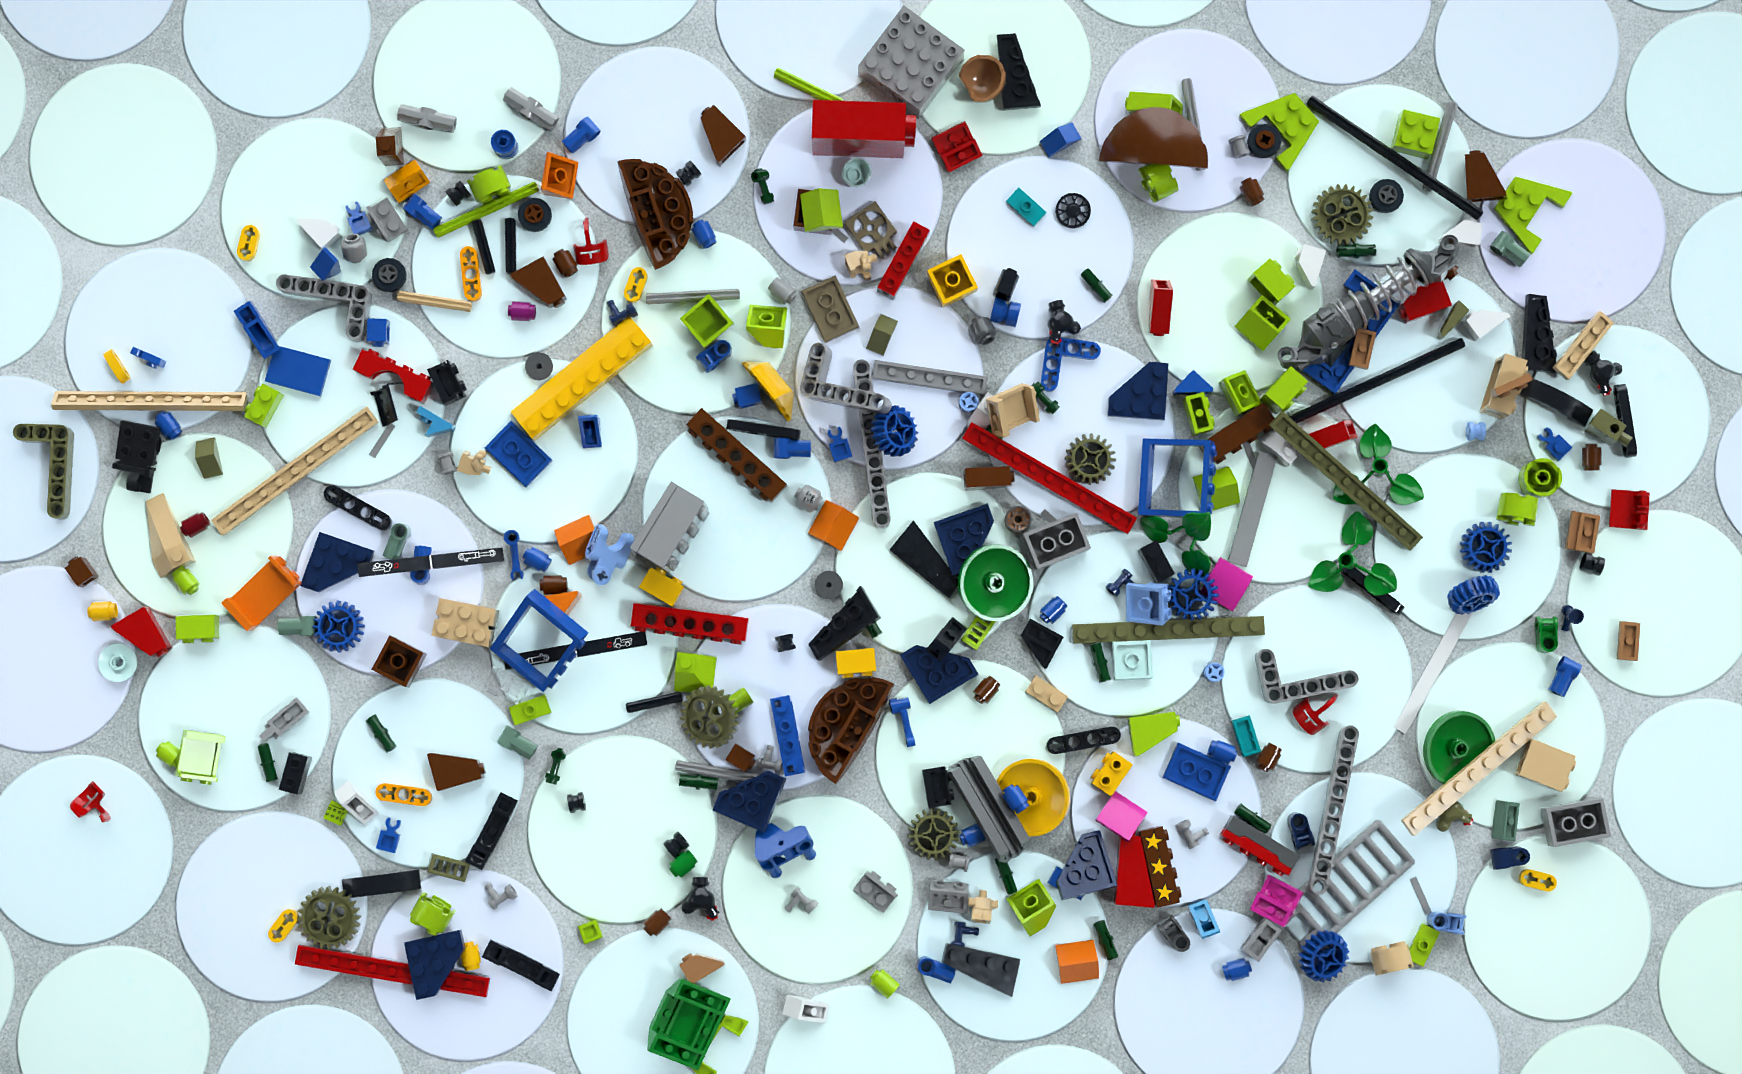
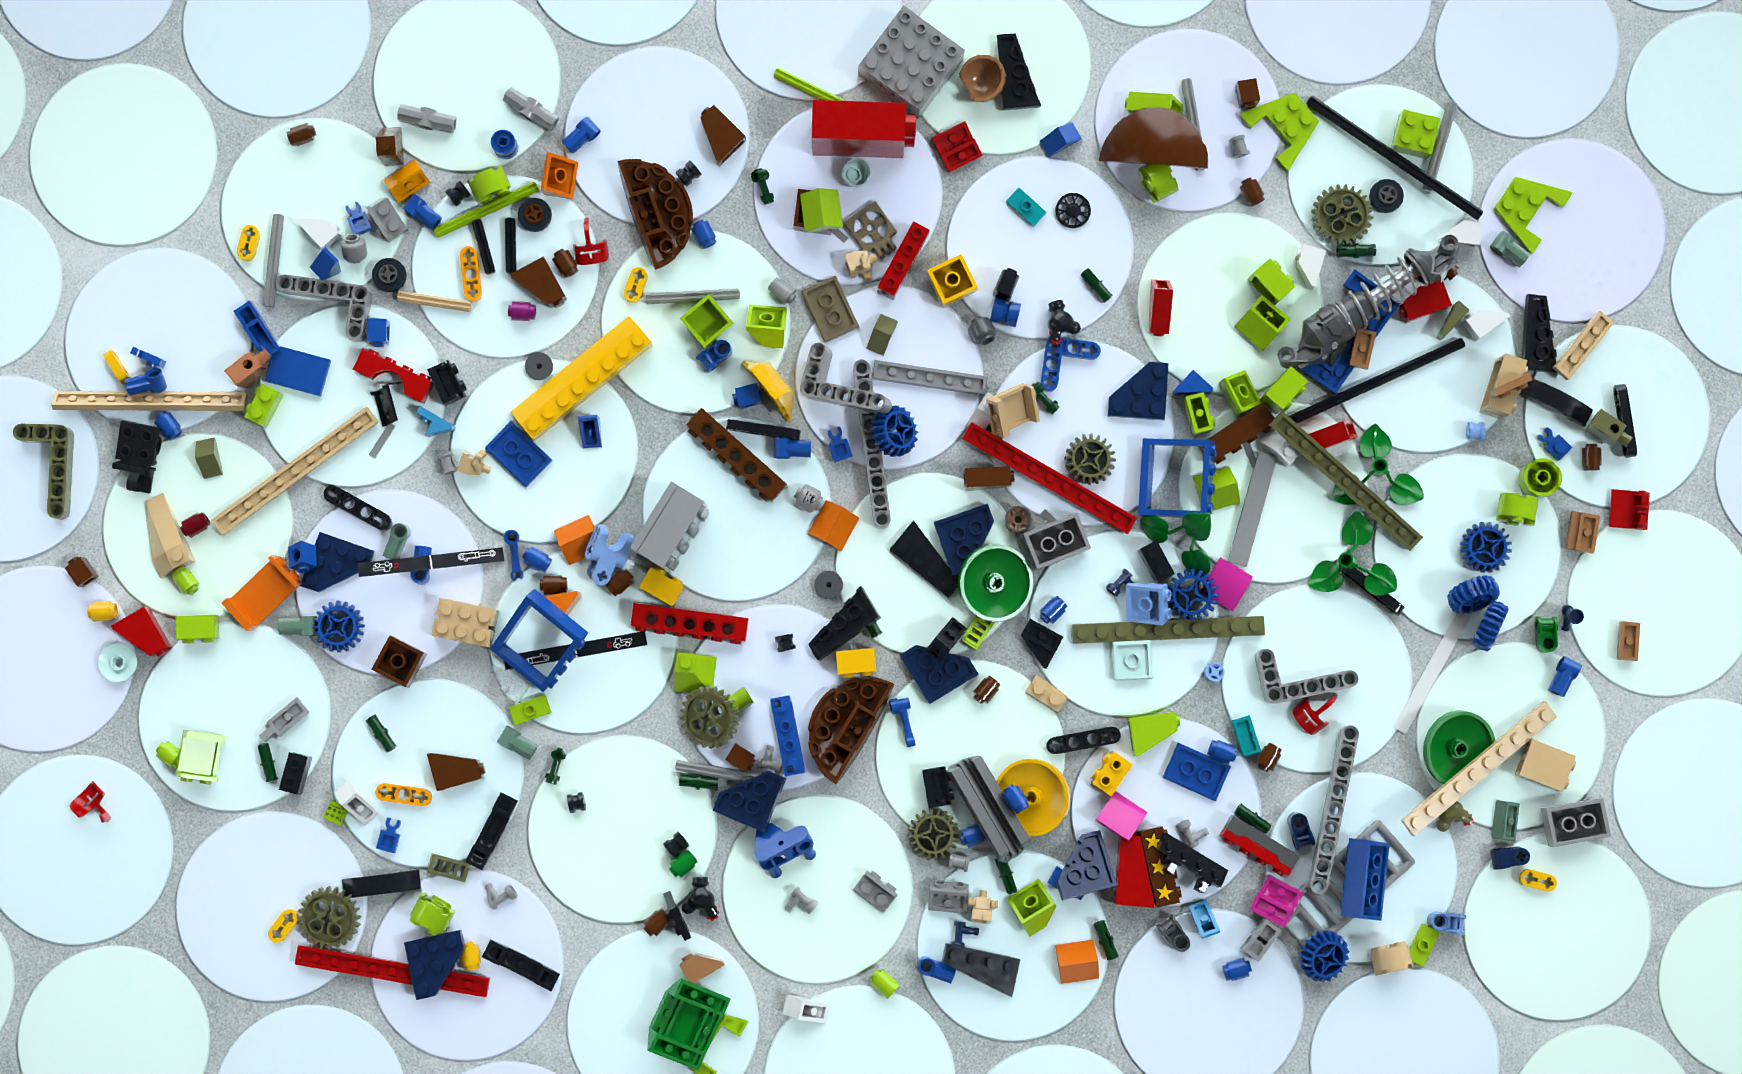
lime tile [578,919,603,944] -> none
dark blue piece [607,300,638,326] -> none
black axle [626,692,683,713] -> none
light blue wheel [959,392,978,413] -> none
dark green pin [1089,643,1111,683] -> none
black wheel [1247,124,1282,158] -> none
light grey piece [1410,877,1432,915] -> none
reddish brown slope [1465,150,1508,203] -> none
black wheel [1579,552,1605,576] -> none
black animal [1584,350,1623,396] -> none
none -> blue piece [125,368,167,395]
none -> nougat torso [224,349,271,388]
none -> light grey axle [263,213,284,307]
none -> reddish brown brick [286,122,317,146]
none -> blue brick [288,541,317,573]
none -> reddish brown brick [605,569,634,597]
none -> black wing [663,891,692,941]
none -> black hinge [1155,833,1229,893]
none -> reddish brown brick [1235,78,1260,109]
none -> blue slope [1340,838,1390,921]
none -> blue gear [1472,600,1509,652]

